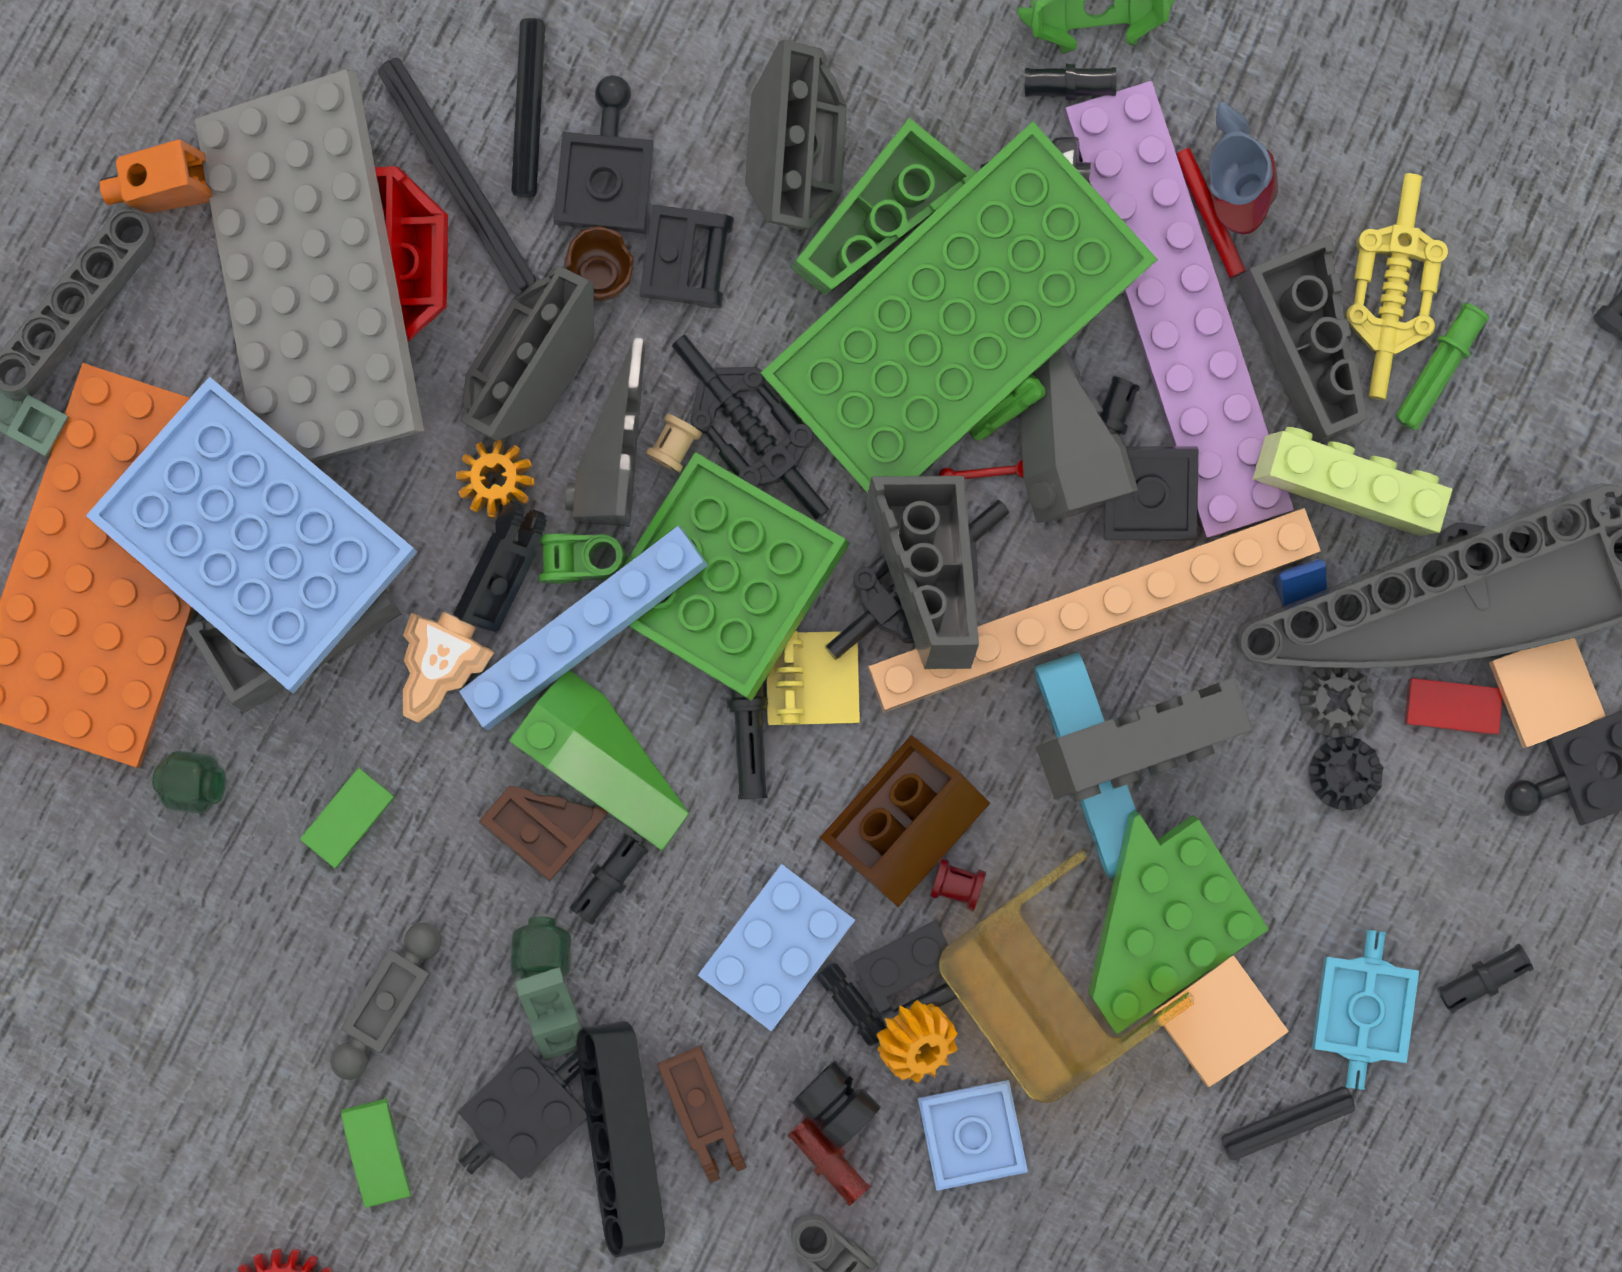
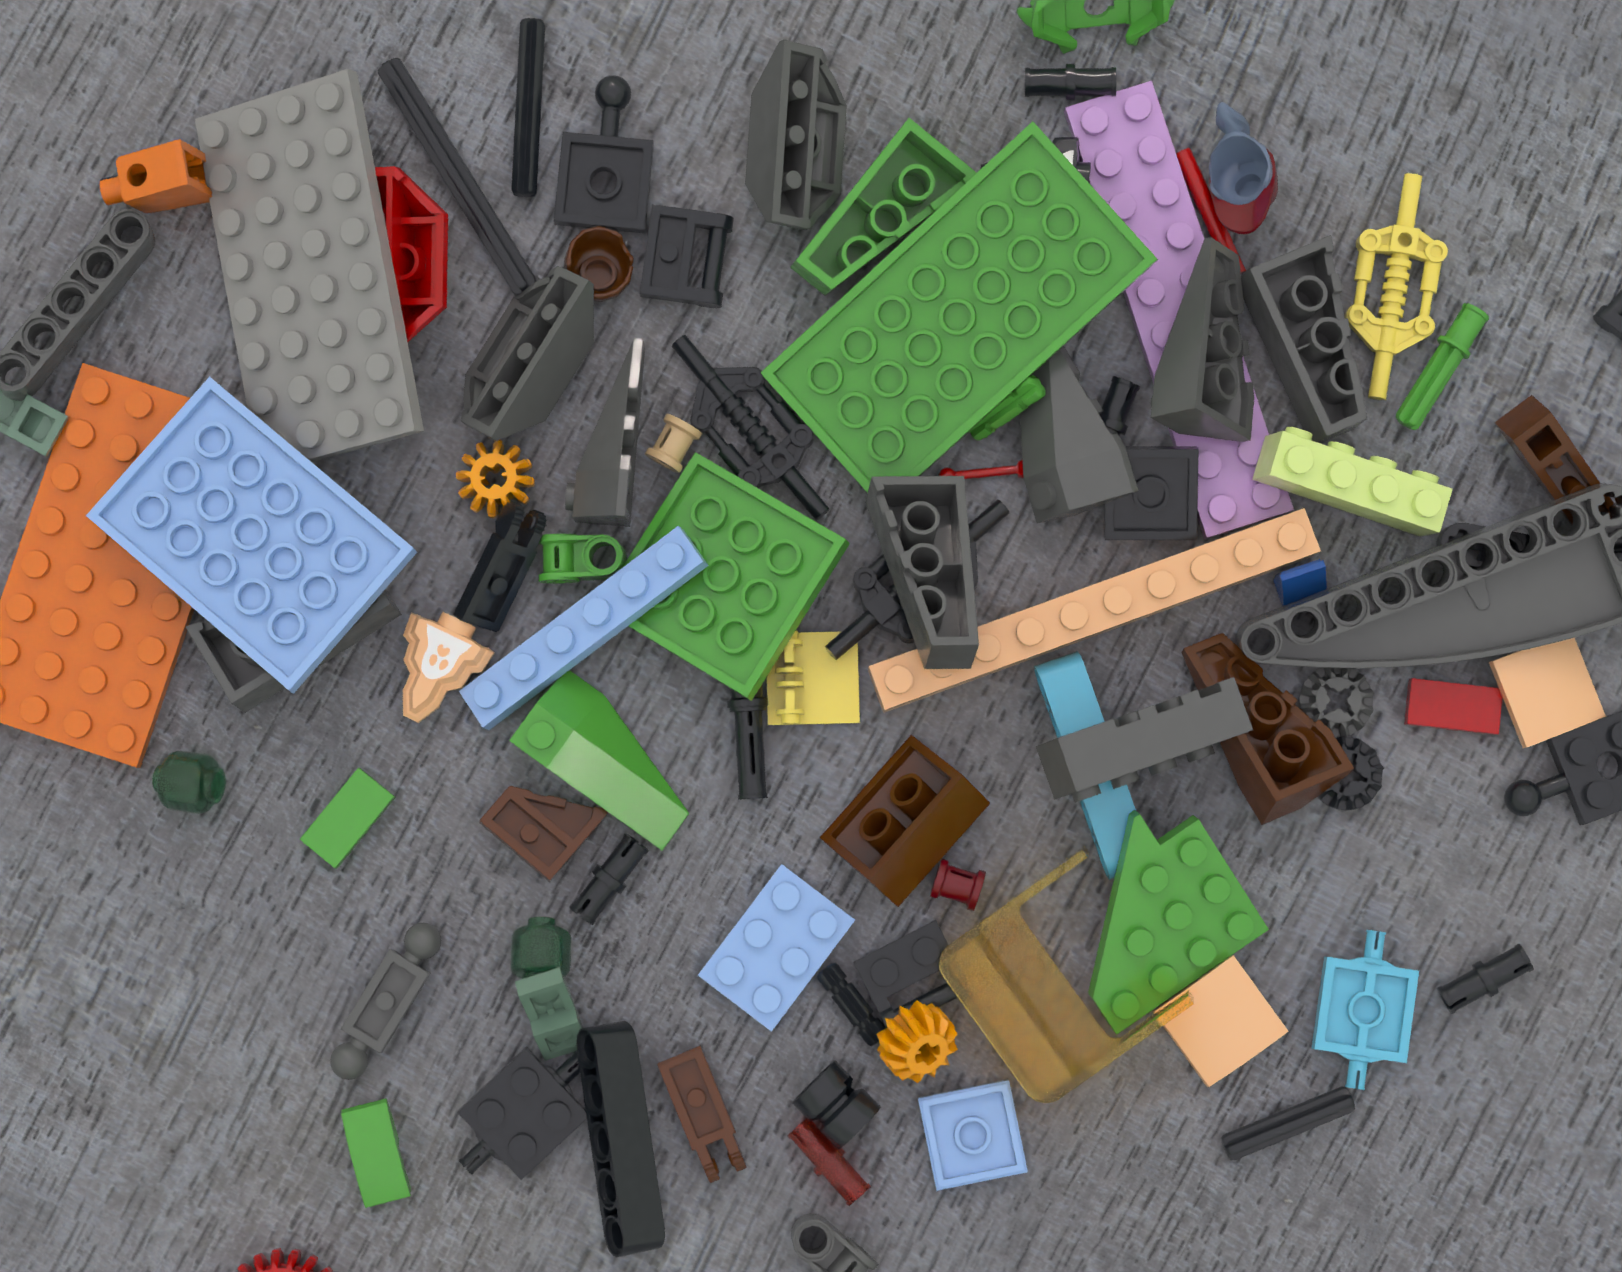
none -> dark grey wedge [1150,237,1254,442]
none -> reddish brown wedge [1181,633,1354,825]
none -> reddish brown slope [1494,395,1615,526]

